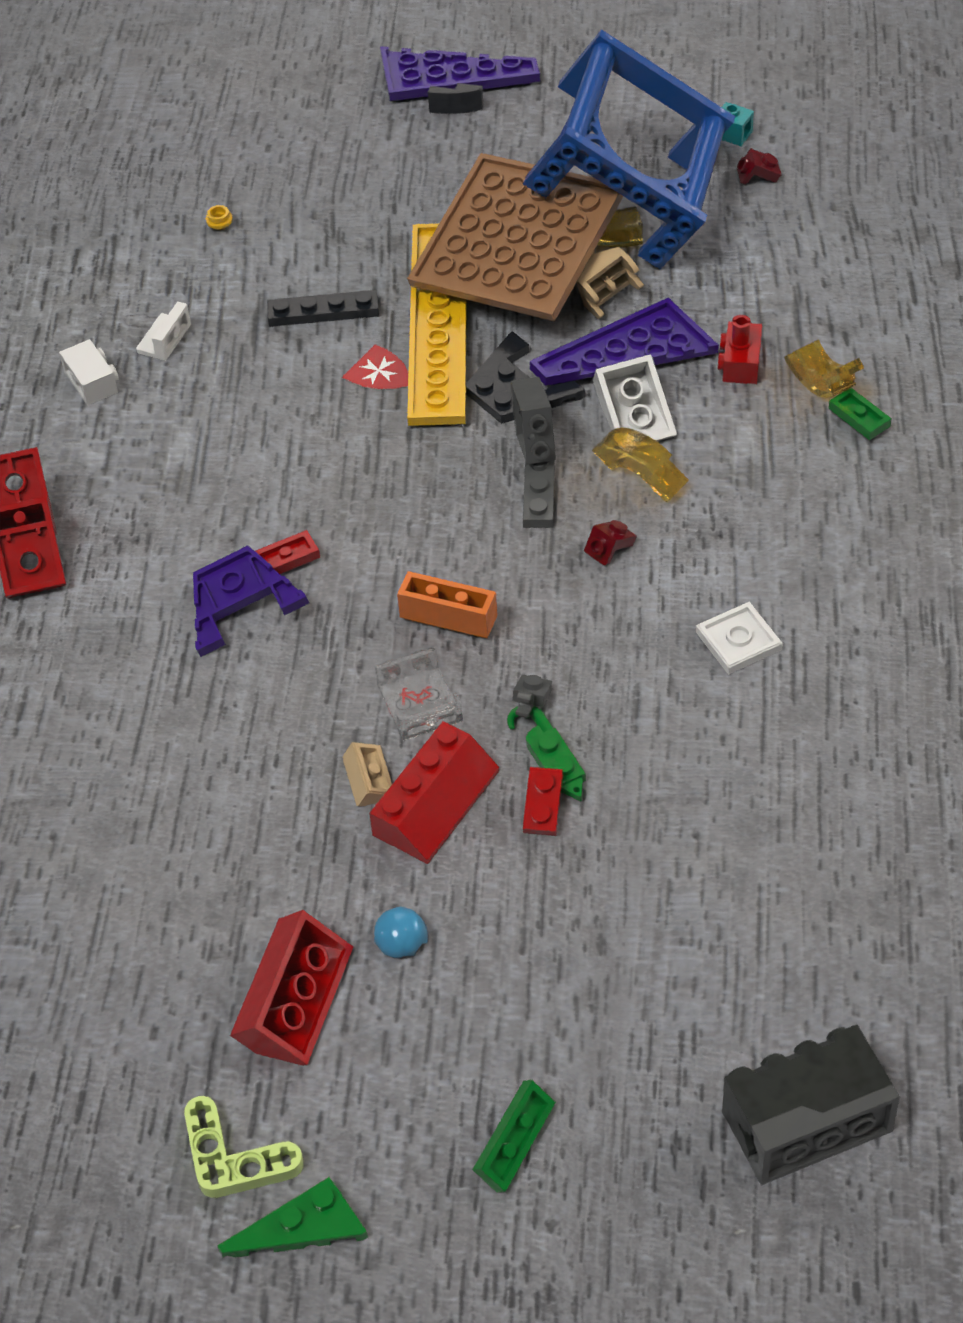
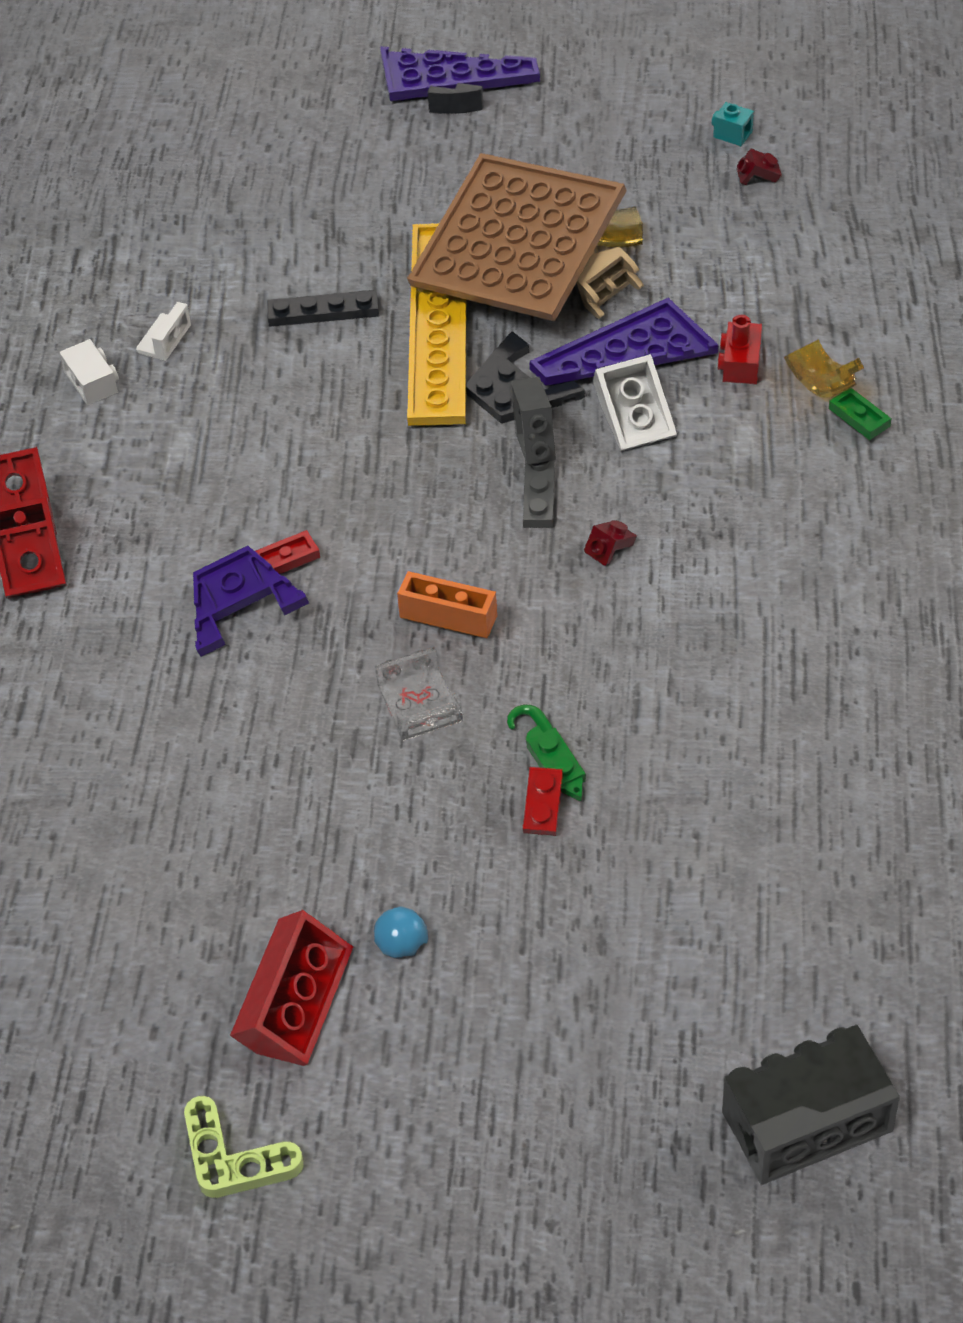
yellow plate [206,205,233,230] -> none
green wing [217,1177,368,1258] -> none
sticker [341,344,409,389] -> none
tan slope [343,742,392,807] -> none
red slope [369,721,499,864] -> none
green plate [472,1080,556,1192] -> none
dark grey plate [512,675,552,717] -> none
blue arch [523,29,735,269] -> none
clear yellow arch [592,428,689,503] -> none
white tile [696,602,783,675] -> none

